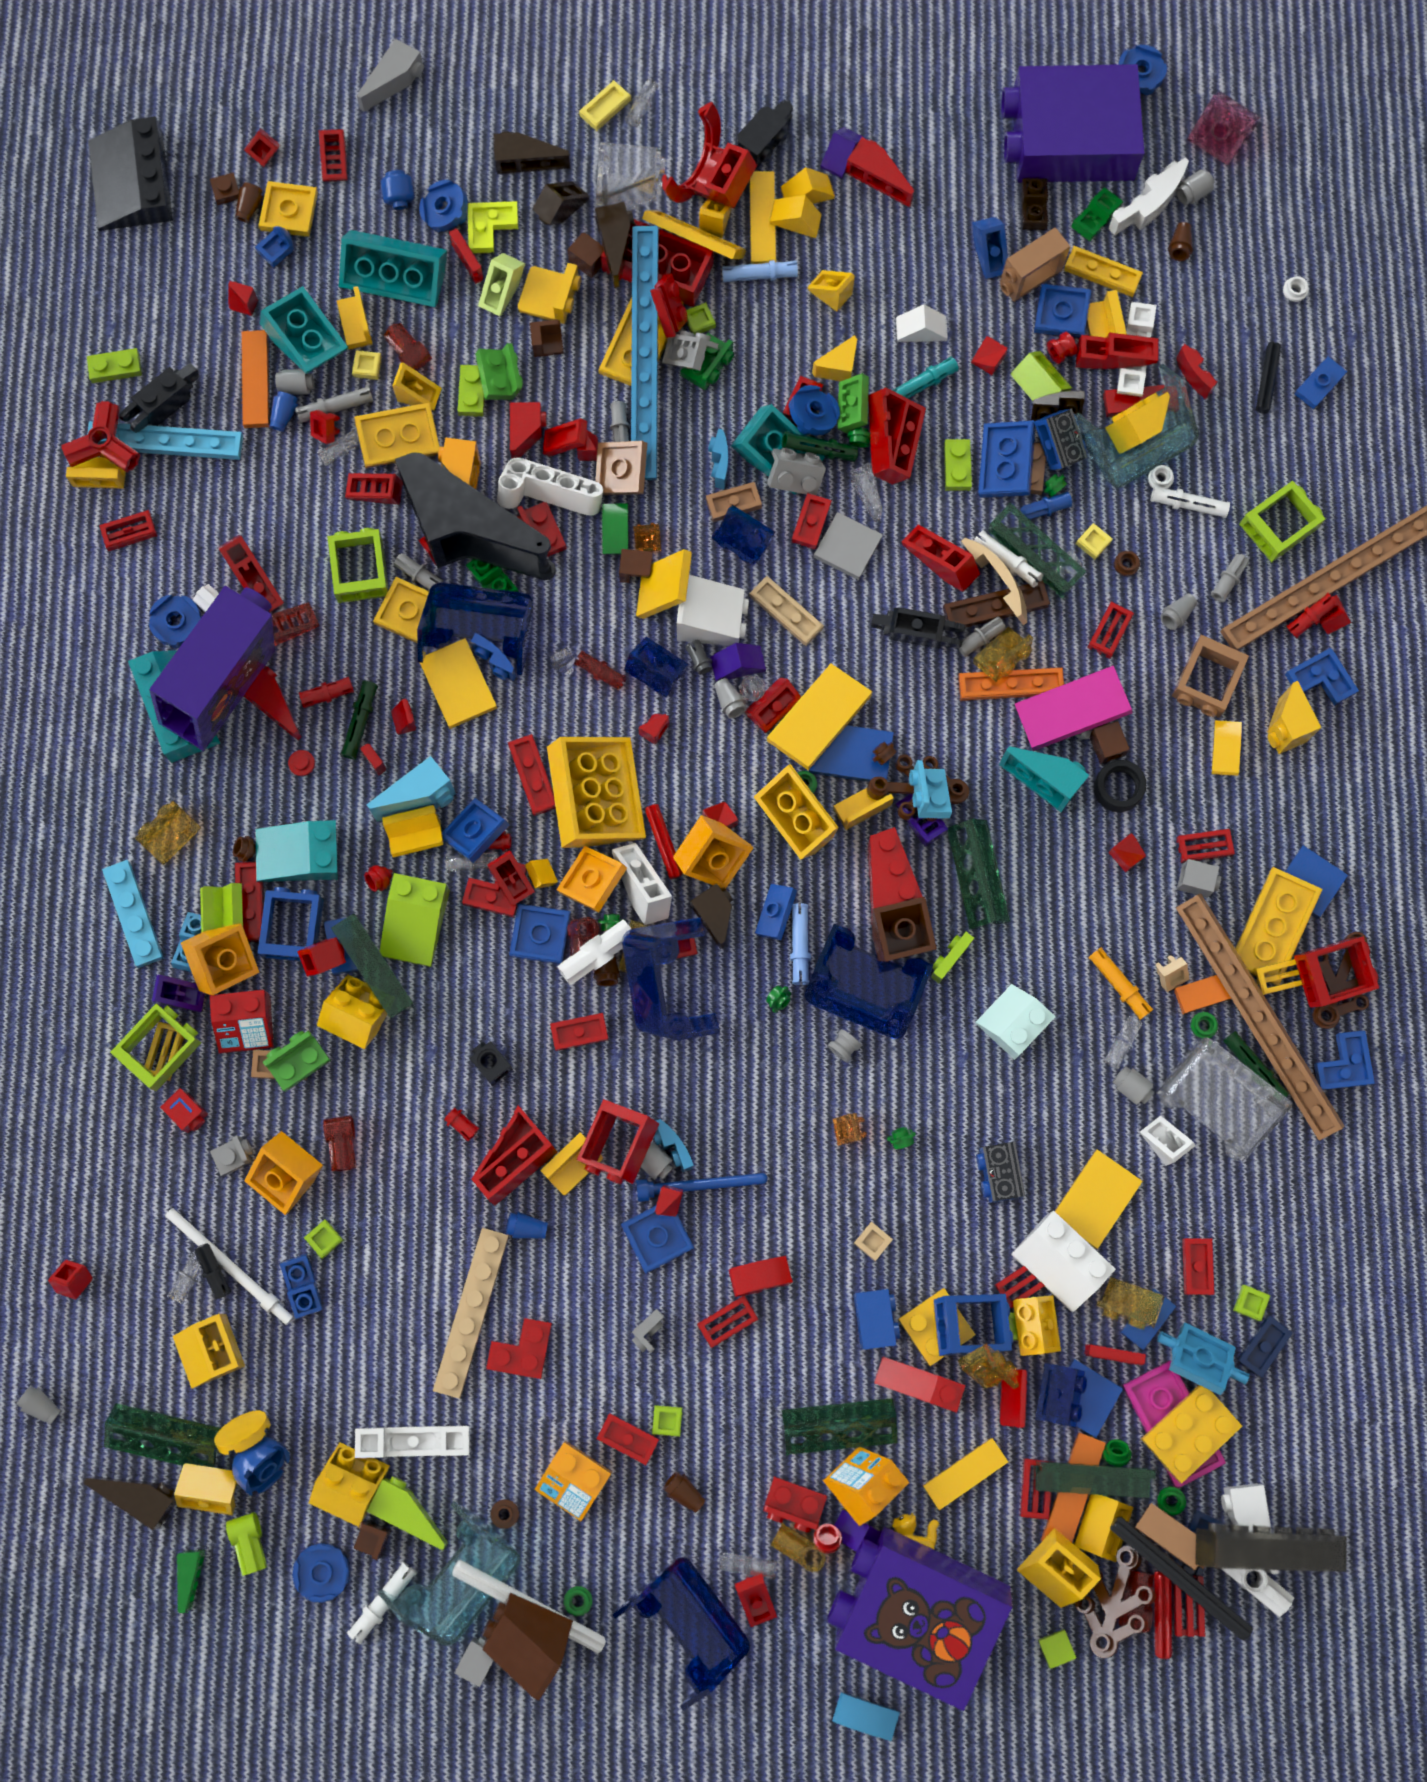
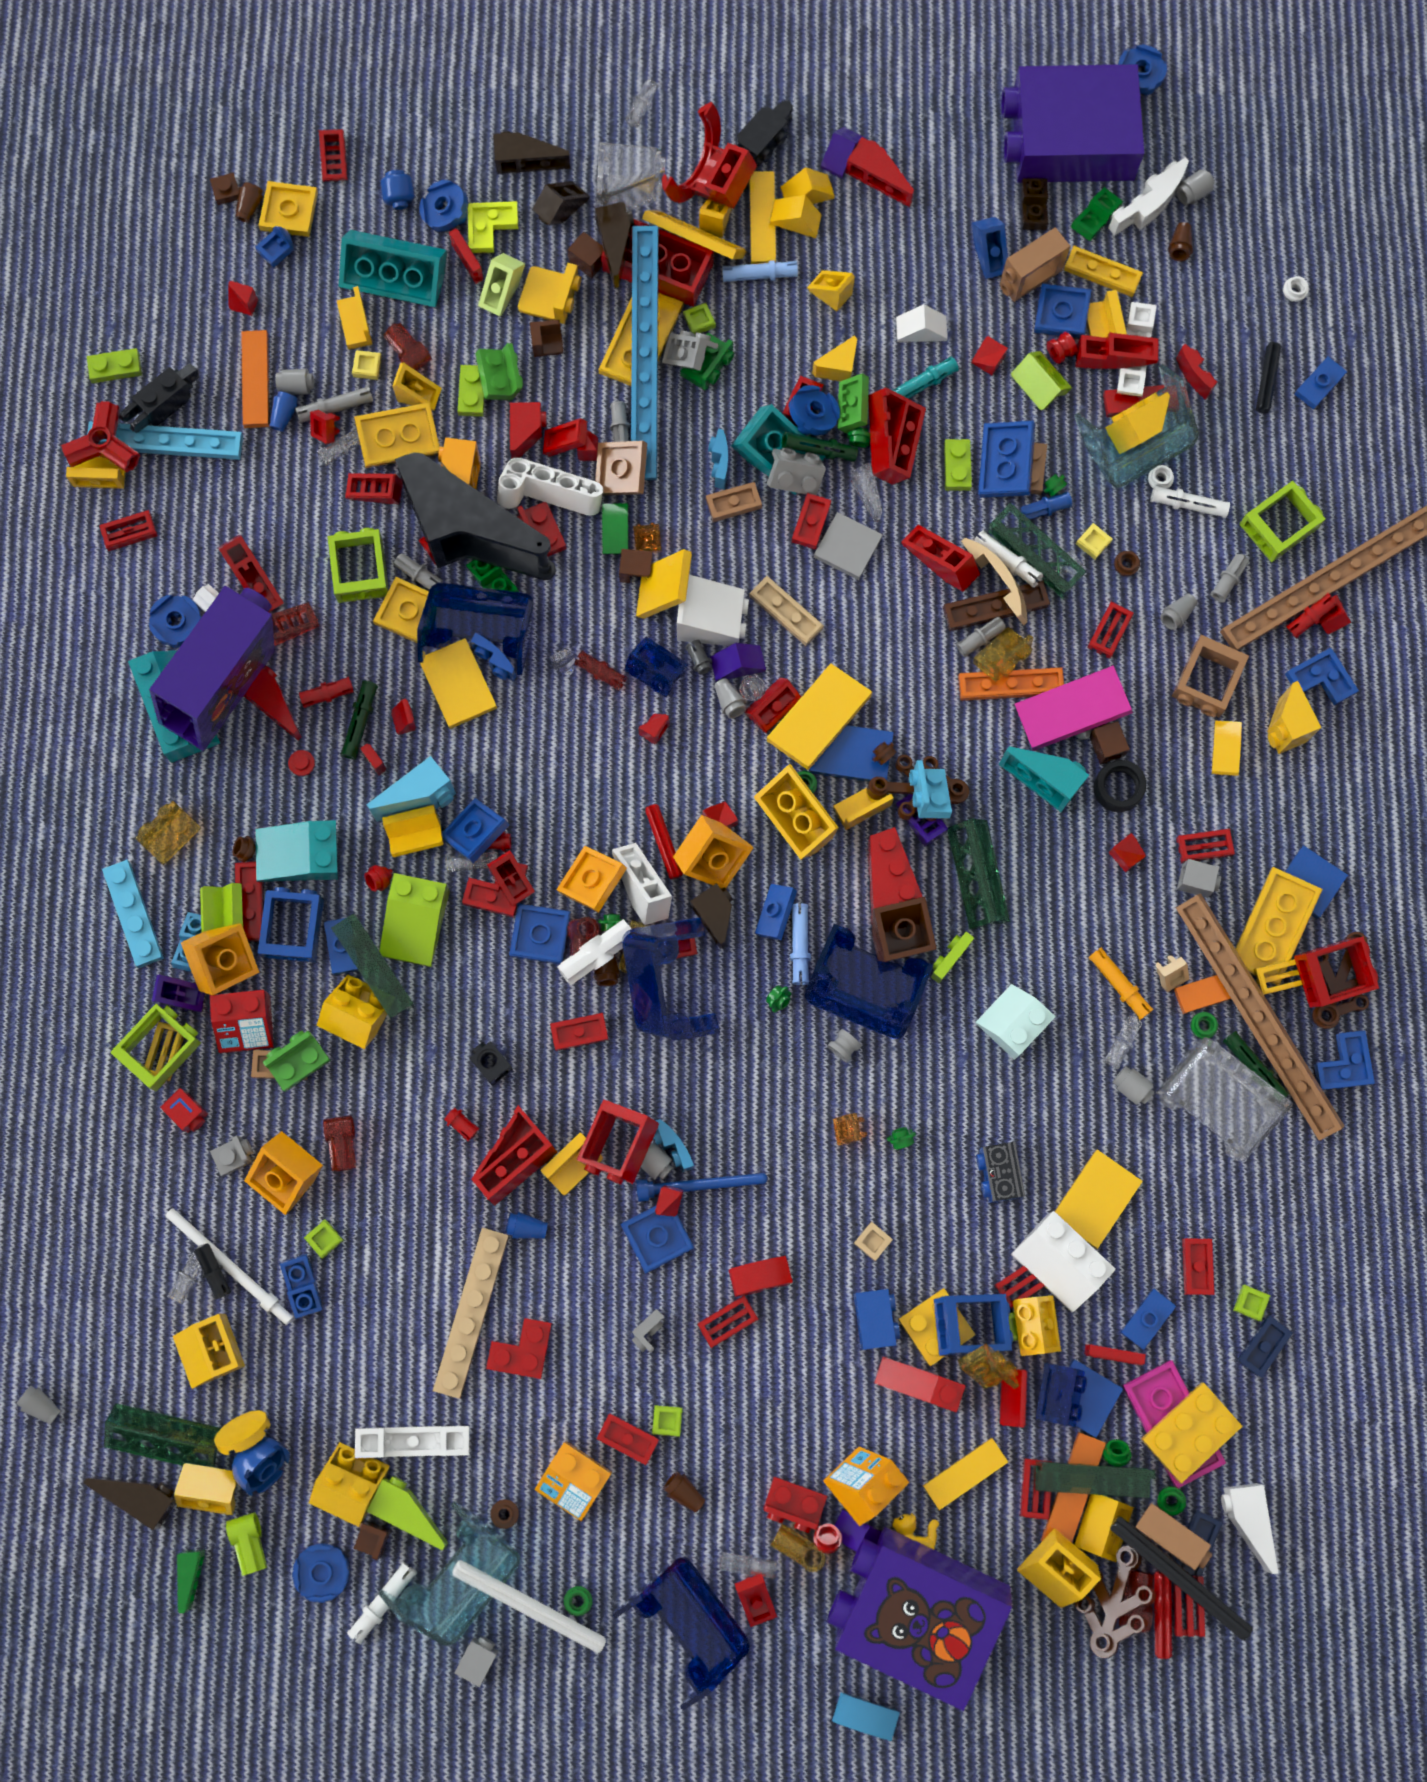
red slope [48,1259,93,1300] -> none
black slope [88,116,173,231] -> none
red slope [244,128,281,167] -> none
teal slope [260,286,348,374] -> none
red brick [297,937,346,976] -> none
light grey slope [356,39,424,112] -> none
reddish brown slope [482,1592,573,1701] -> none
red tile [507,734,556,816] -> none
yellow tile [525,859,558,889] -> none
yellow slope [547,737,646,848] -> none
light yellow tile [579,81,631,131] -> none
red plate [650,274,687,338] -> none
clear blue bracket [711,505,775,565] -> none
clear green fence [782,1398,898,1455] -> none
black hinge [871,607,965,649] -> none
dark brown slope [1031,391,1085,421] -> none
brick [1034,409,1088,470] -> none
lime tile [1038,1629,1076,1669] -> none
clear yellow bracket [1096,1277,1165,1330] -> none
white slope [1140,1116,1195,1166] -> none
dark azure plate [1157,1322,1250,1395] -> none
clear pink slope [1187,92,1261,165] -> none
clear smoke brick [1195,1523,1347,1572] -> none
white piece [1210,1540,1294,1617] -> none

